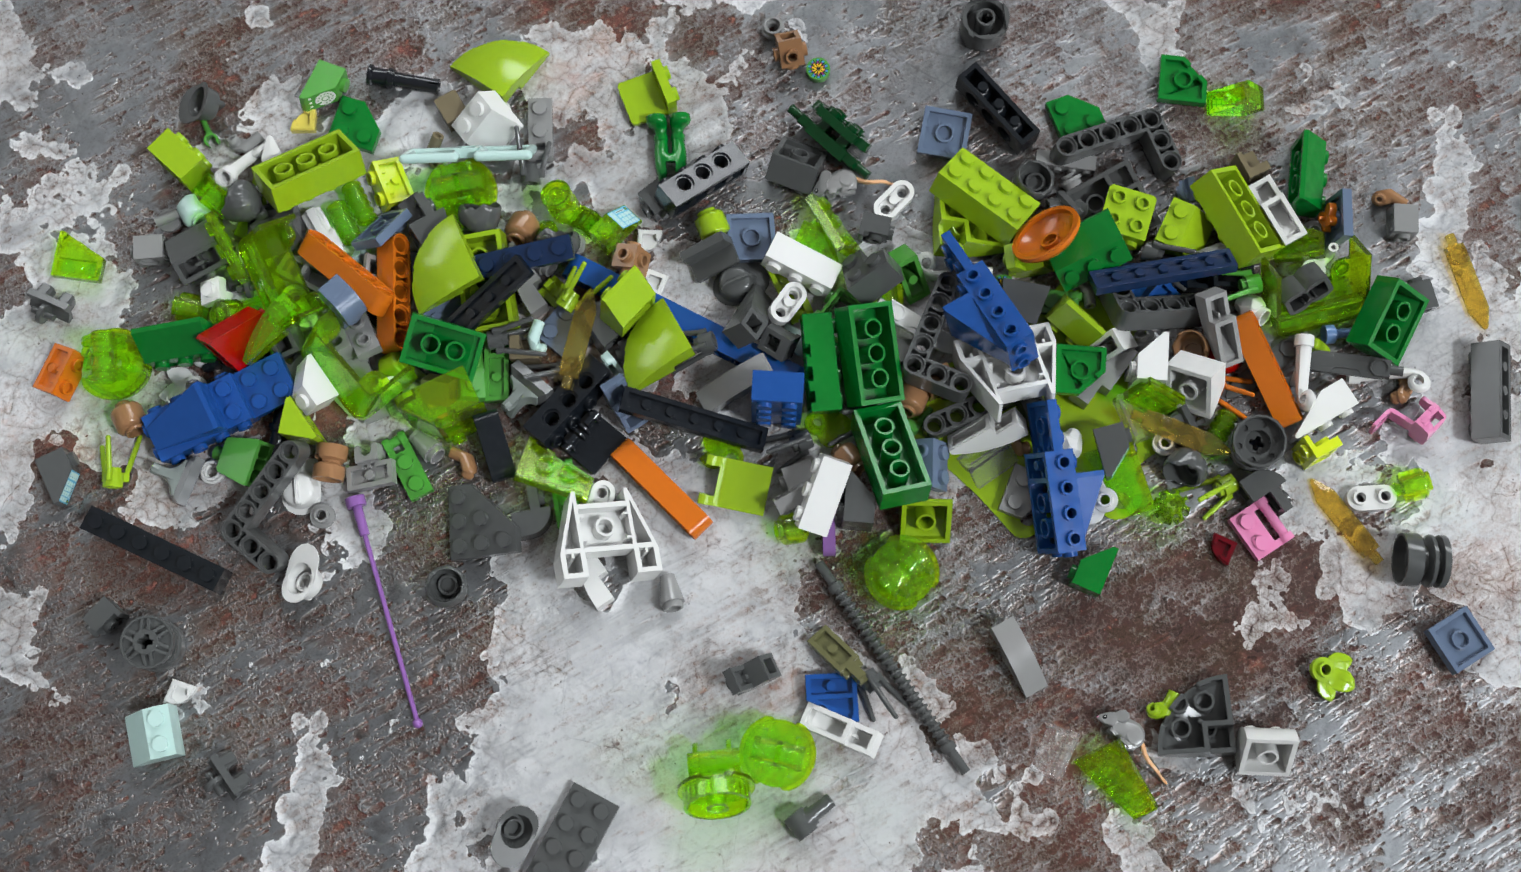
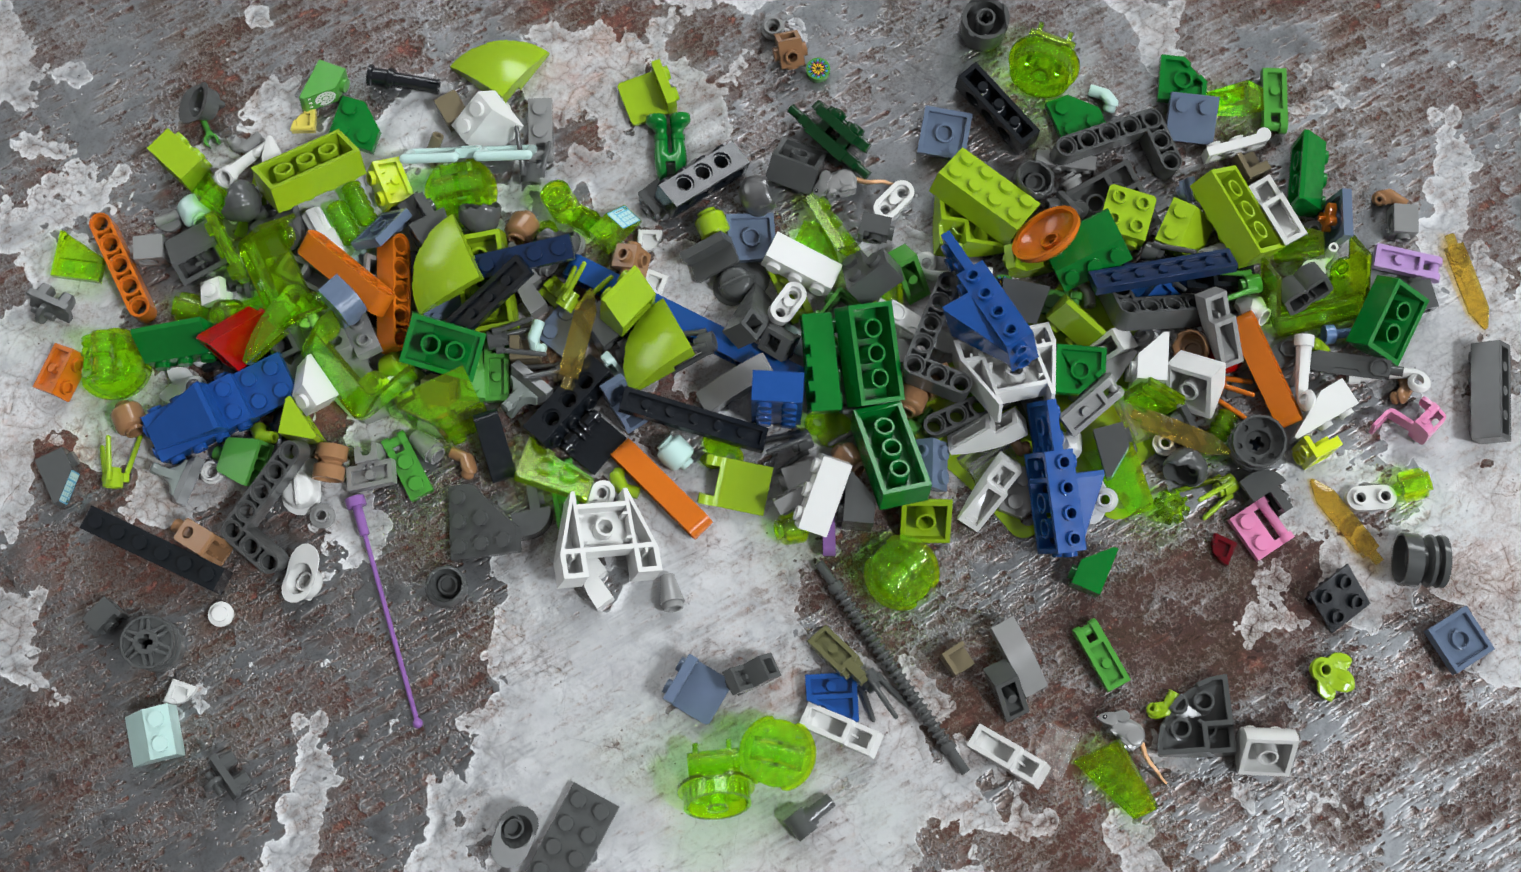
none -> orange beam [89,213,157,324]
none -> medium nougat torso [171,518,234,567]
none -> white plate [208,602,234,627]
none -> lime arm [251,422,278,443]
none -> lime arm [609,467,641,499]
none -> light aqua head [657,434,694,471]
none -> sand blue bracket [662,653,729,725]
none -> flat silver hair [739,175,776,217]
none -> dark tan panel [939,640,975,678]
none -> white slope [957,451,1022,532]
none -> white slope [967,723,1051,790]
none -> dark grey slope [983,658,1030,722]
none -> clear neon green piece [1008,21,1080,98]
none -> light grey plate [1059,372,1125,437]
none -> bright green plate [1072,618,1131,693]
none -> light aqua arm [1087,84,1118,113]
none -> sand blue plate [1166,92,1220,145]
none -> white plate [1201,127,1271,164]
none -> bright green plate [1260,68,1288,134]
none -> black hinge [1305,564,1371,633]
none -> lavender plate [1371,243,1443,284]

